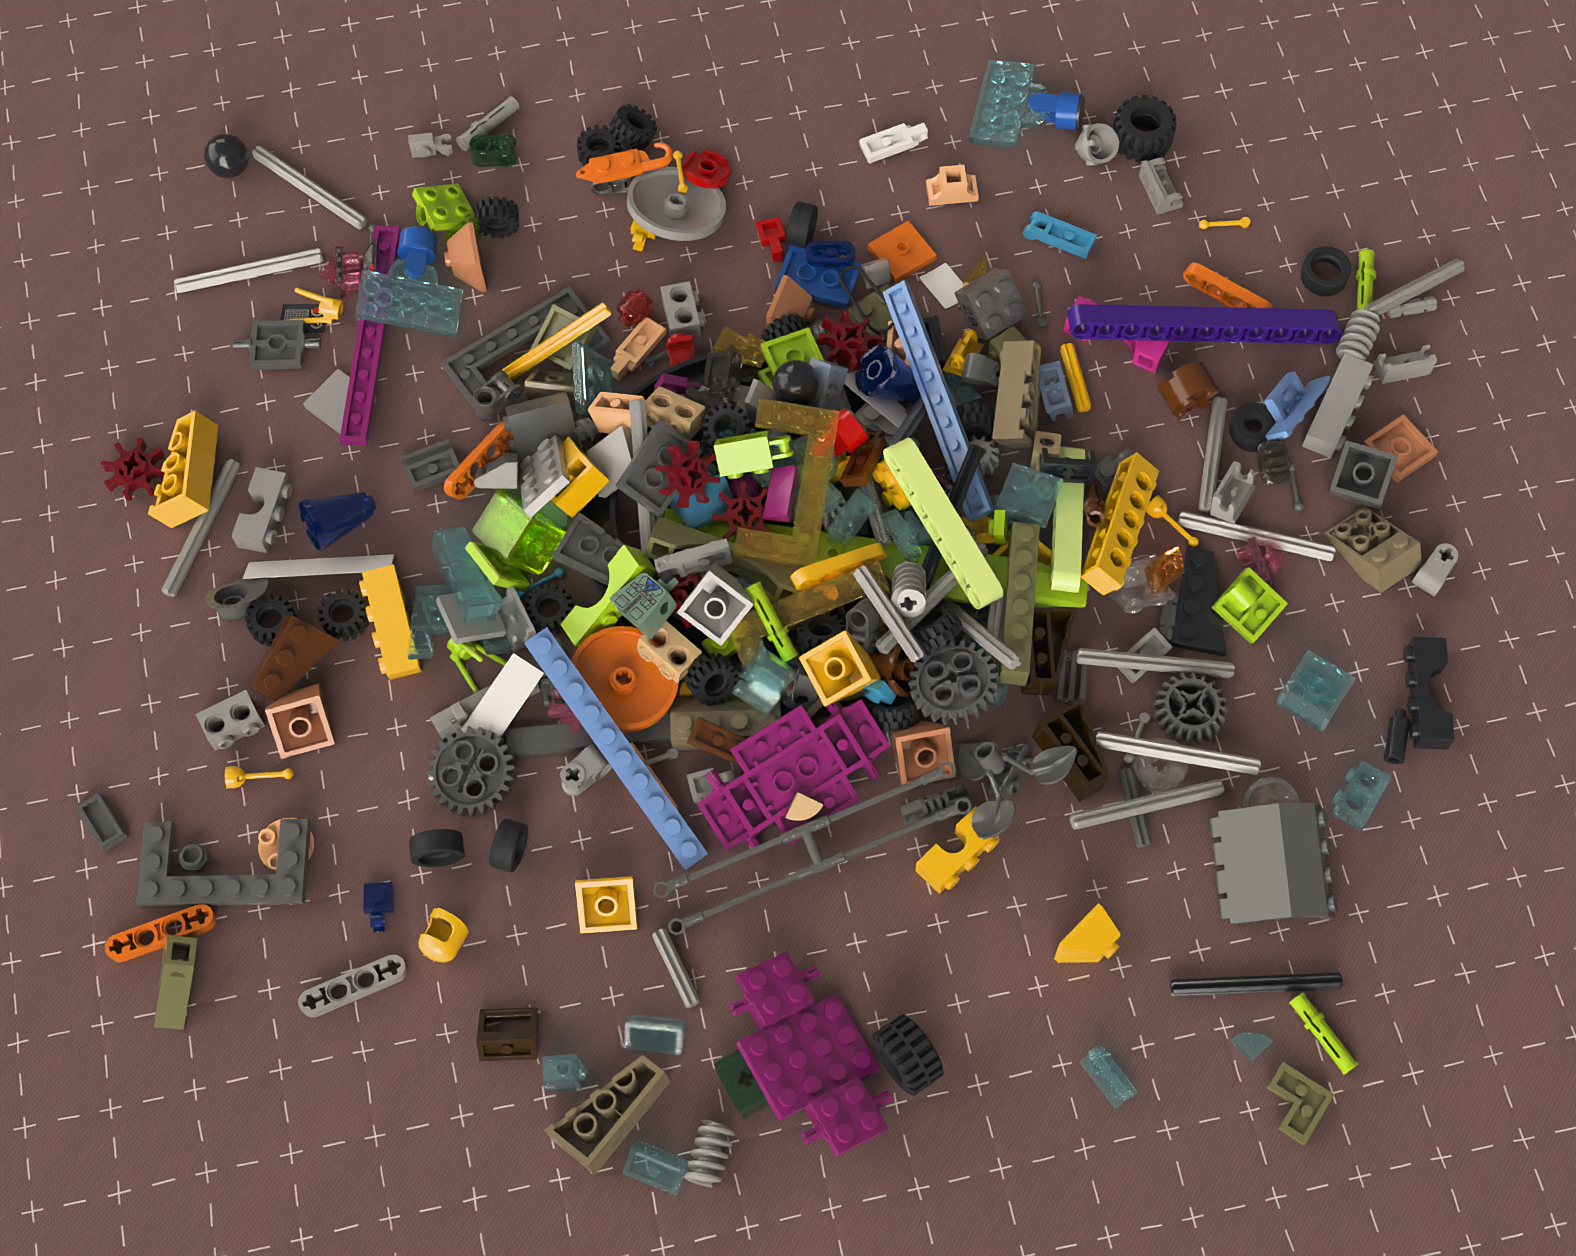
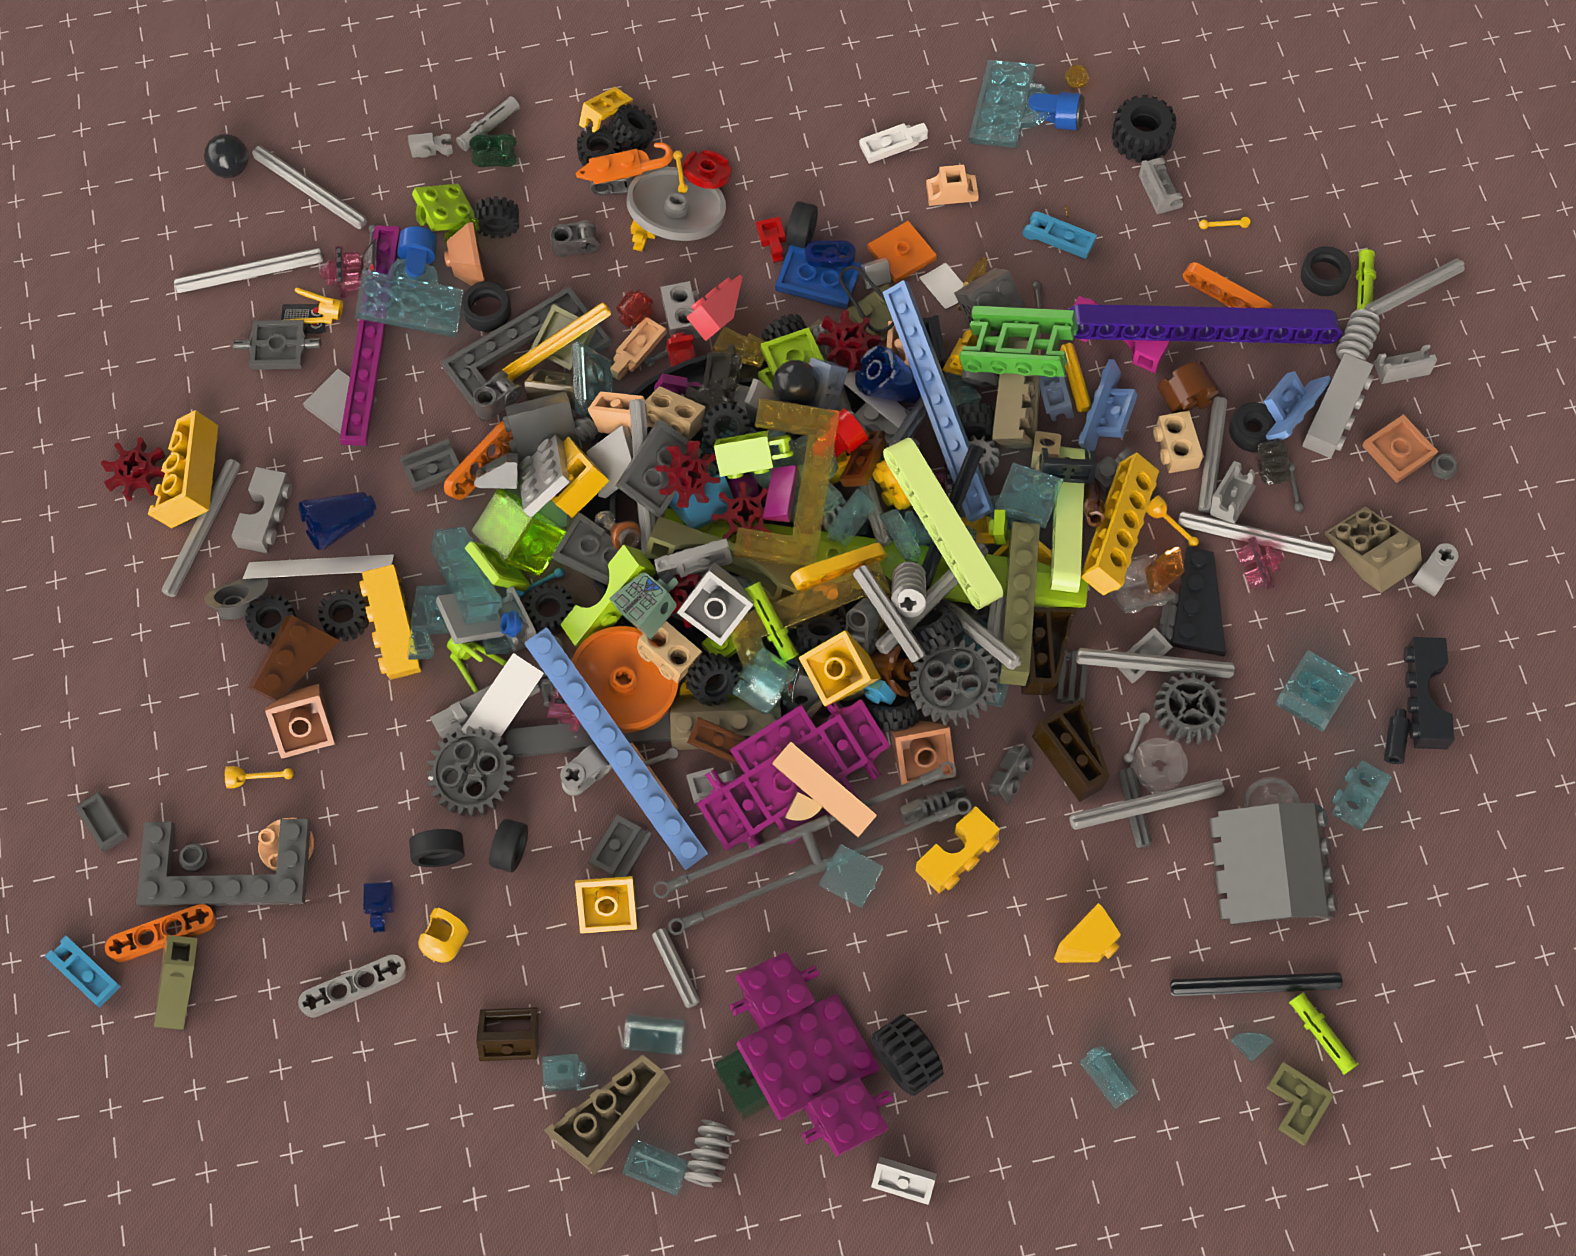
light grey brick [196,690,265,751] -> none
nougat slope [766,275,816,329] -> none
dark grey plant [958,742,1077,839] -> none
light grey helmet [1075,123,1119,166] -> none
axle [1095,731,1261,775] -> none
lime plate [1211,567,1288,644] -> none
dark grey brick [1329,440,1398,511] -> none
light grey axle [1387,296,1437,318] -> none
none -> dark azure plate [45,935,121,1008]
none -> black tyre [461,281,511,332]
none -> blue plate [500,610,523,638]
none -> flat silver piece [550,220,600,257]
none -> yellow hinge [579,87,633,132]
none -> dark grey plate [588,815,652,877]
none -> clear piece [595,511,641,550]
none -> coral slope [686,275,742,341]
none -> light nougat tile [772,742,877,837]
none -> clear light blue piece [818,844,884,908]
none -> plate [871,1156,937,1205]
none -> bright green fence [959,306,1078,377]
none -> clear yellow plate [1065,65,1089,88]
none -> medium blue bracket [1079,359,1138,457]
none -> tan brick [1153,411,1203,473]
none -> dark grey plate [1430,454,1458,479]

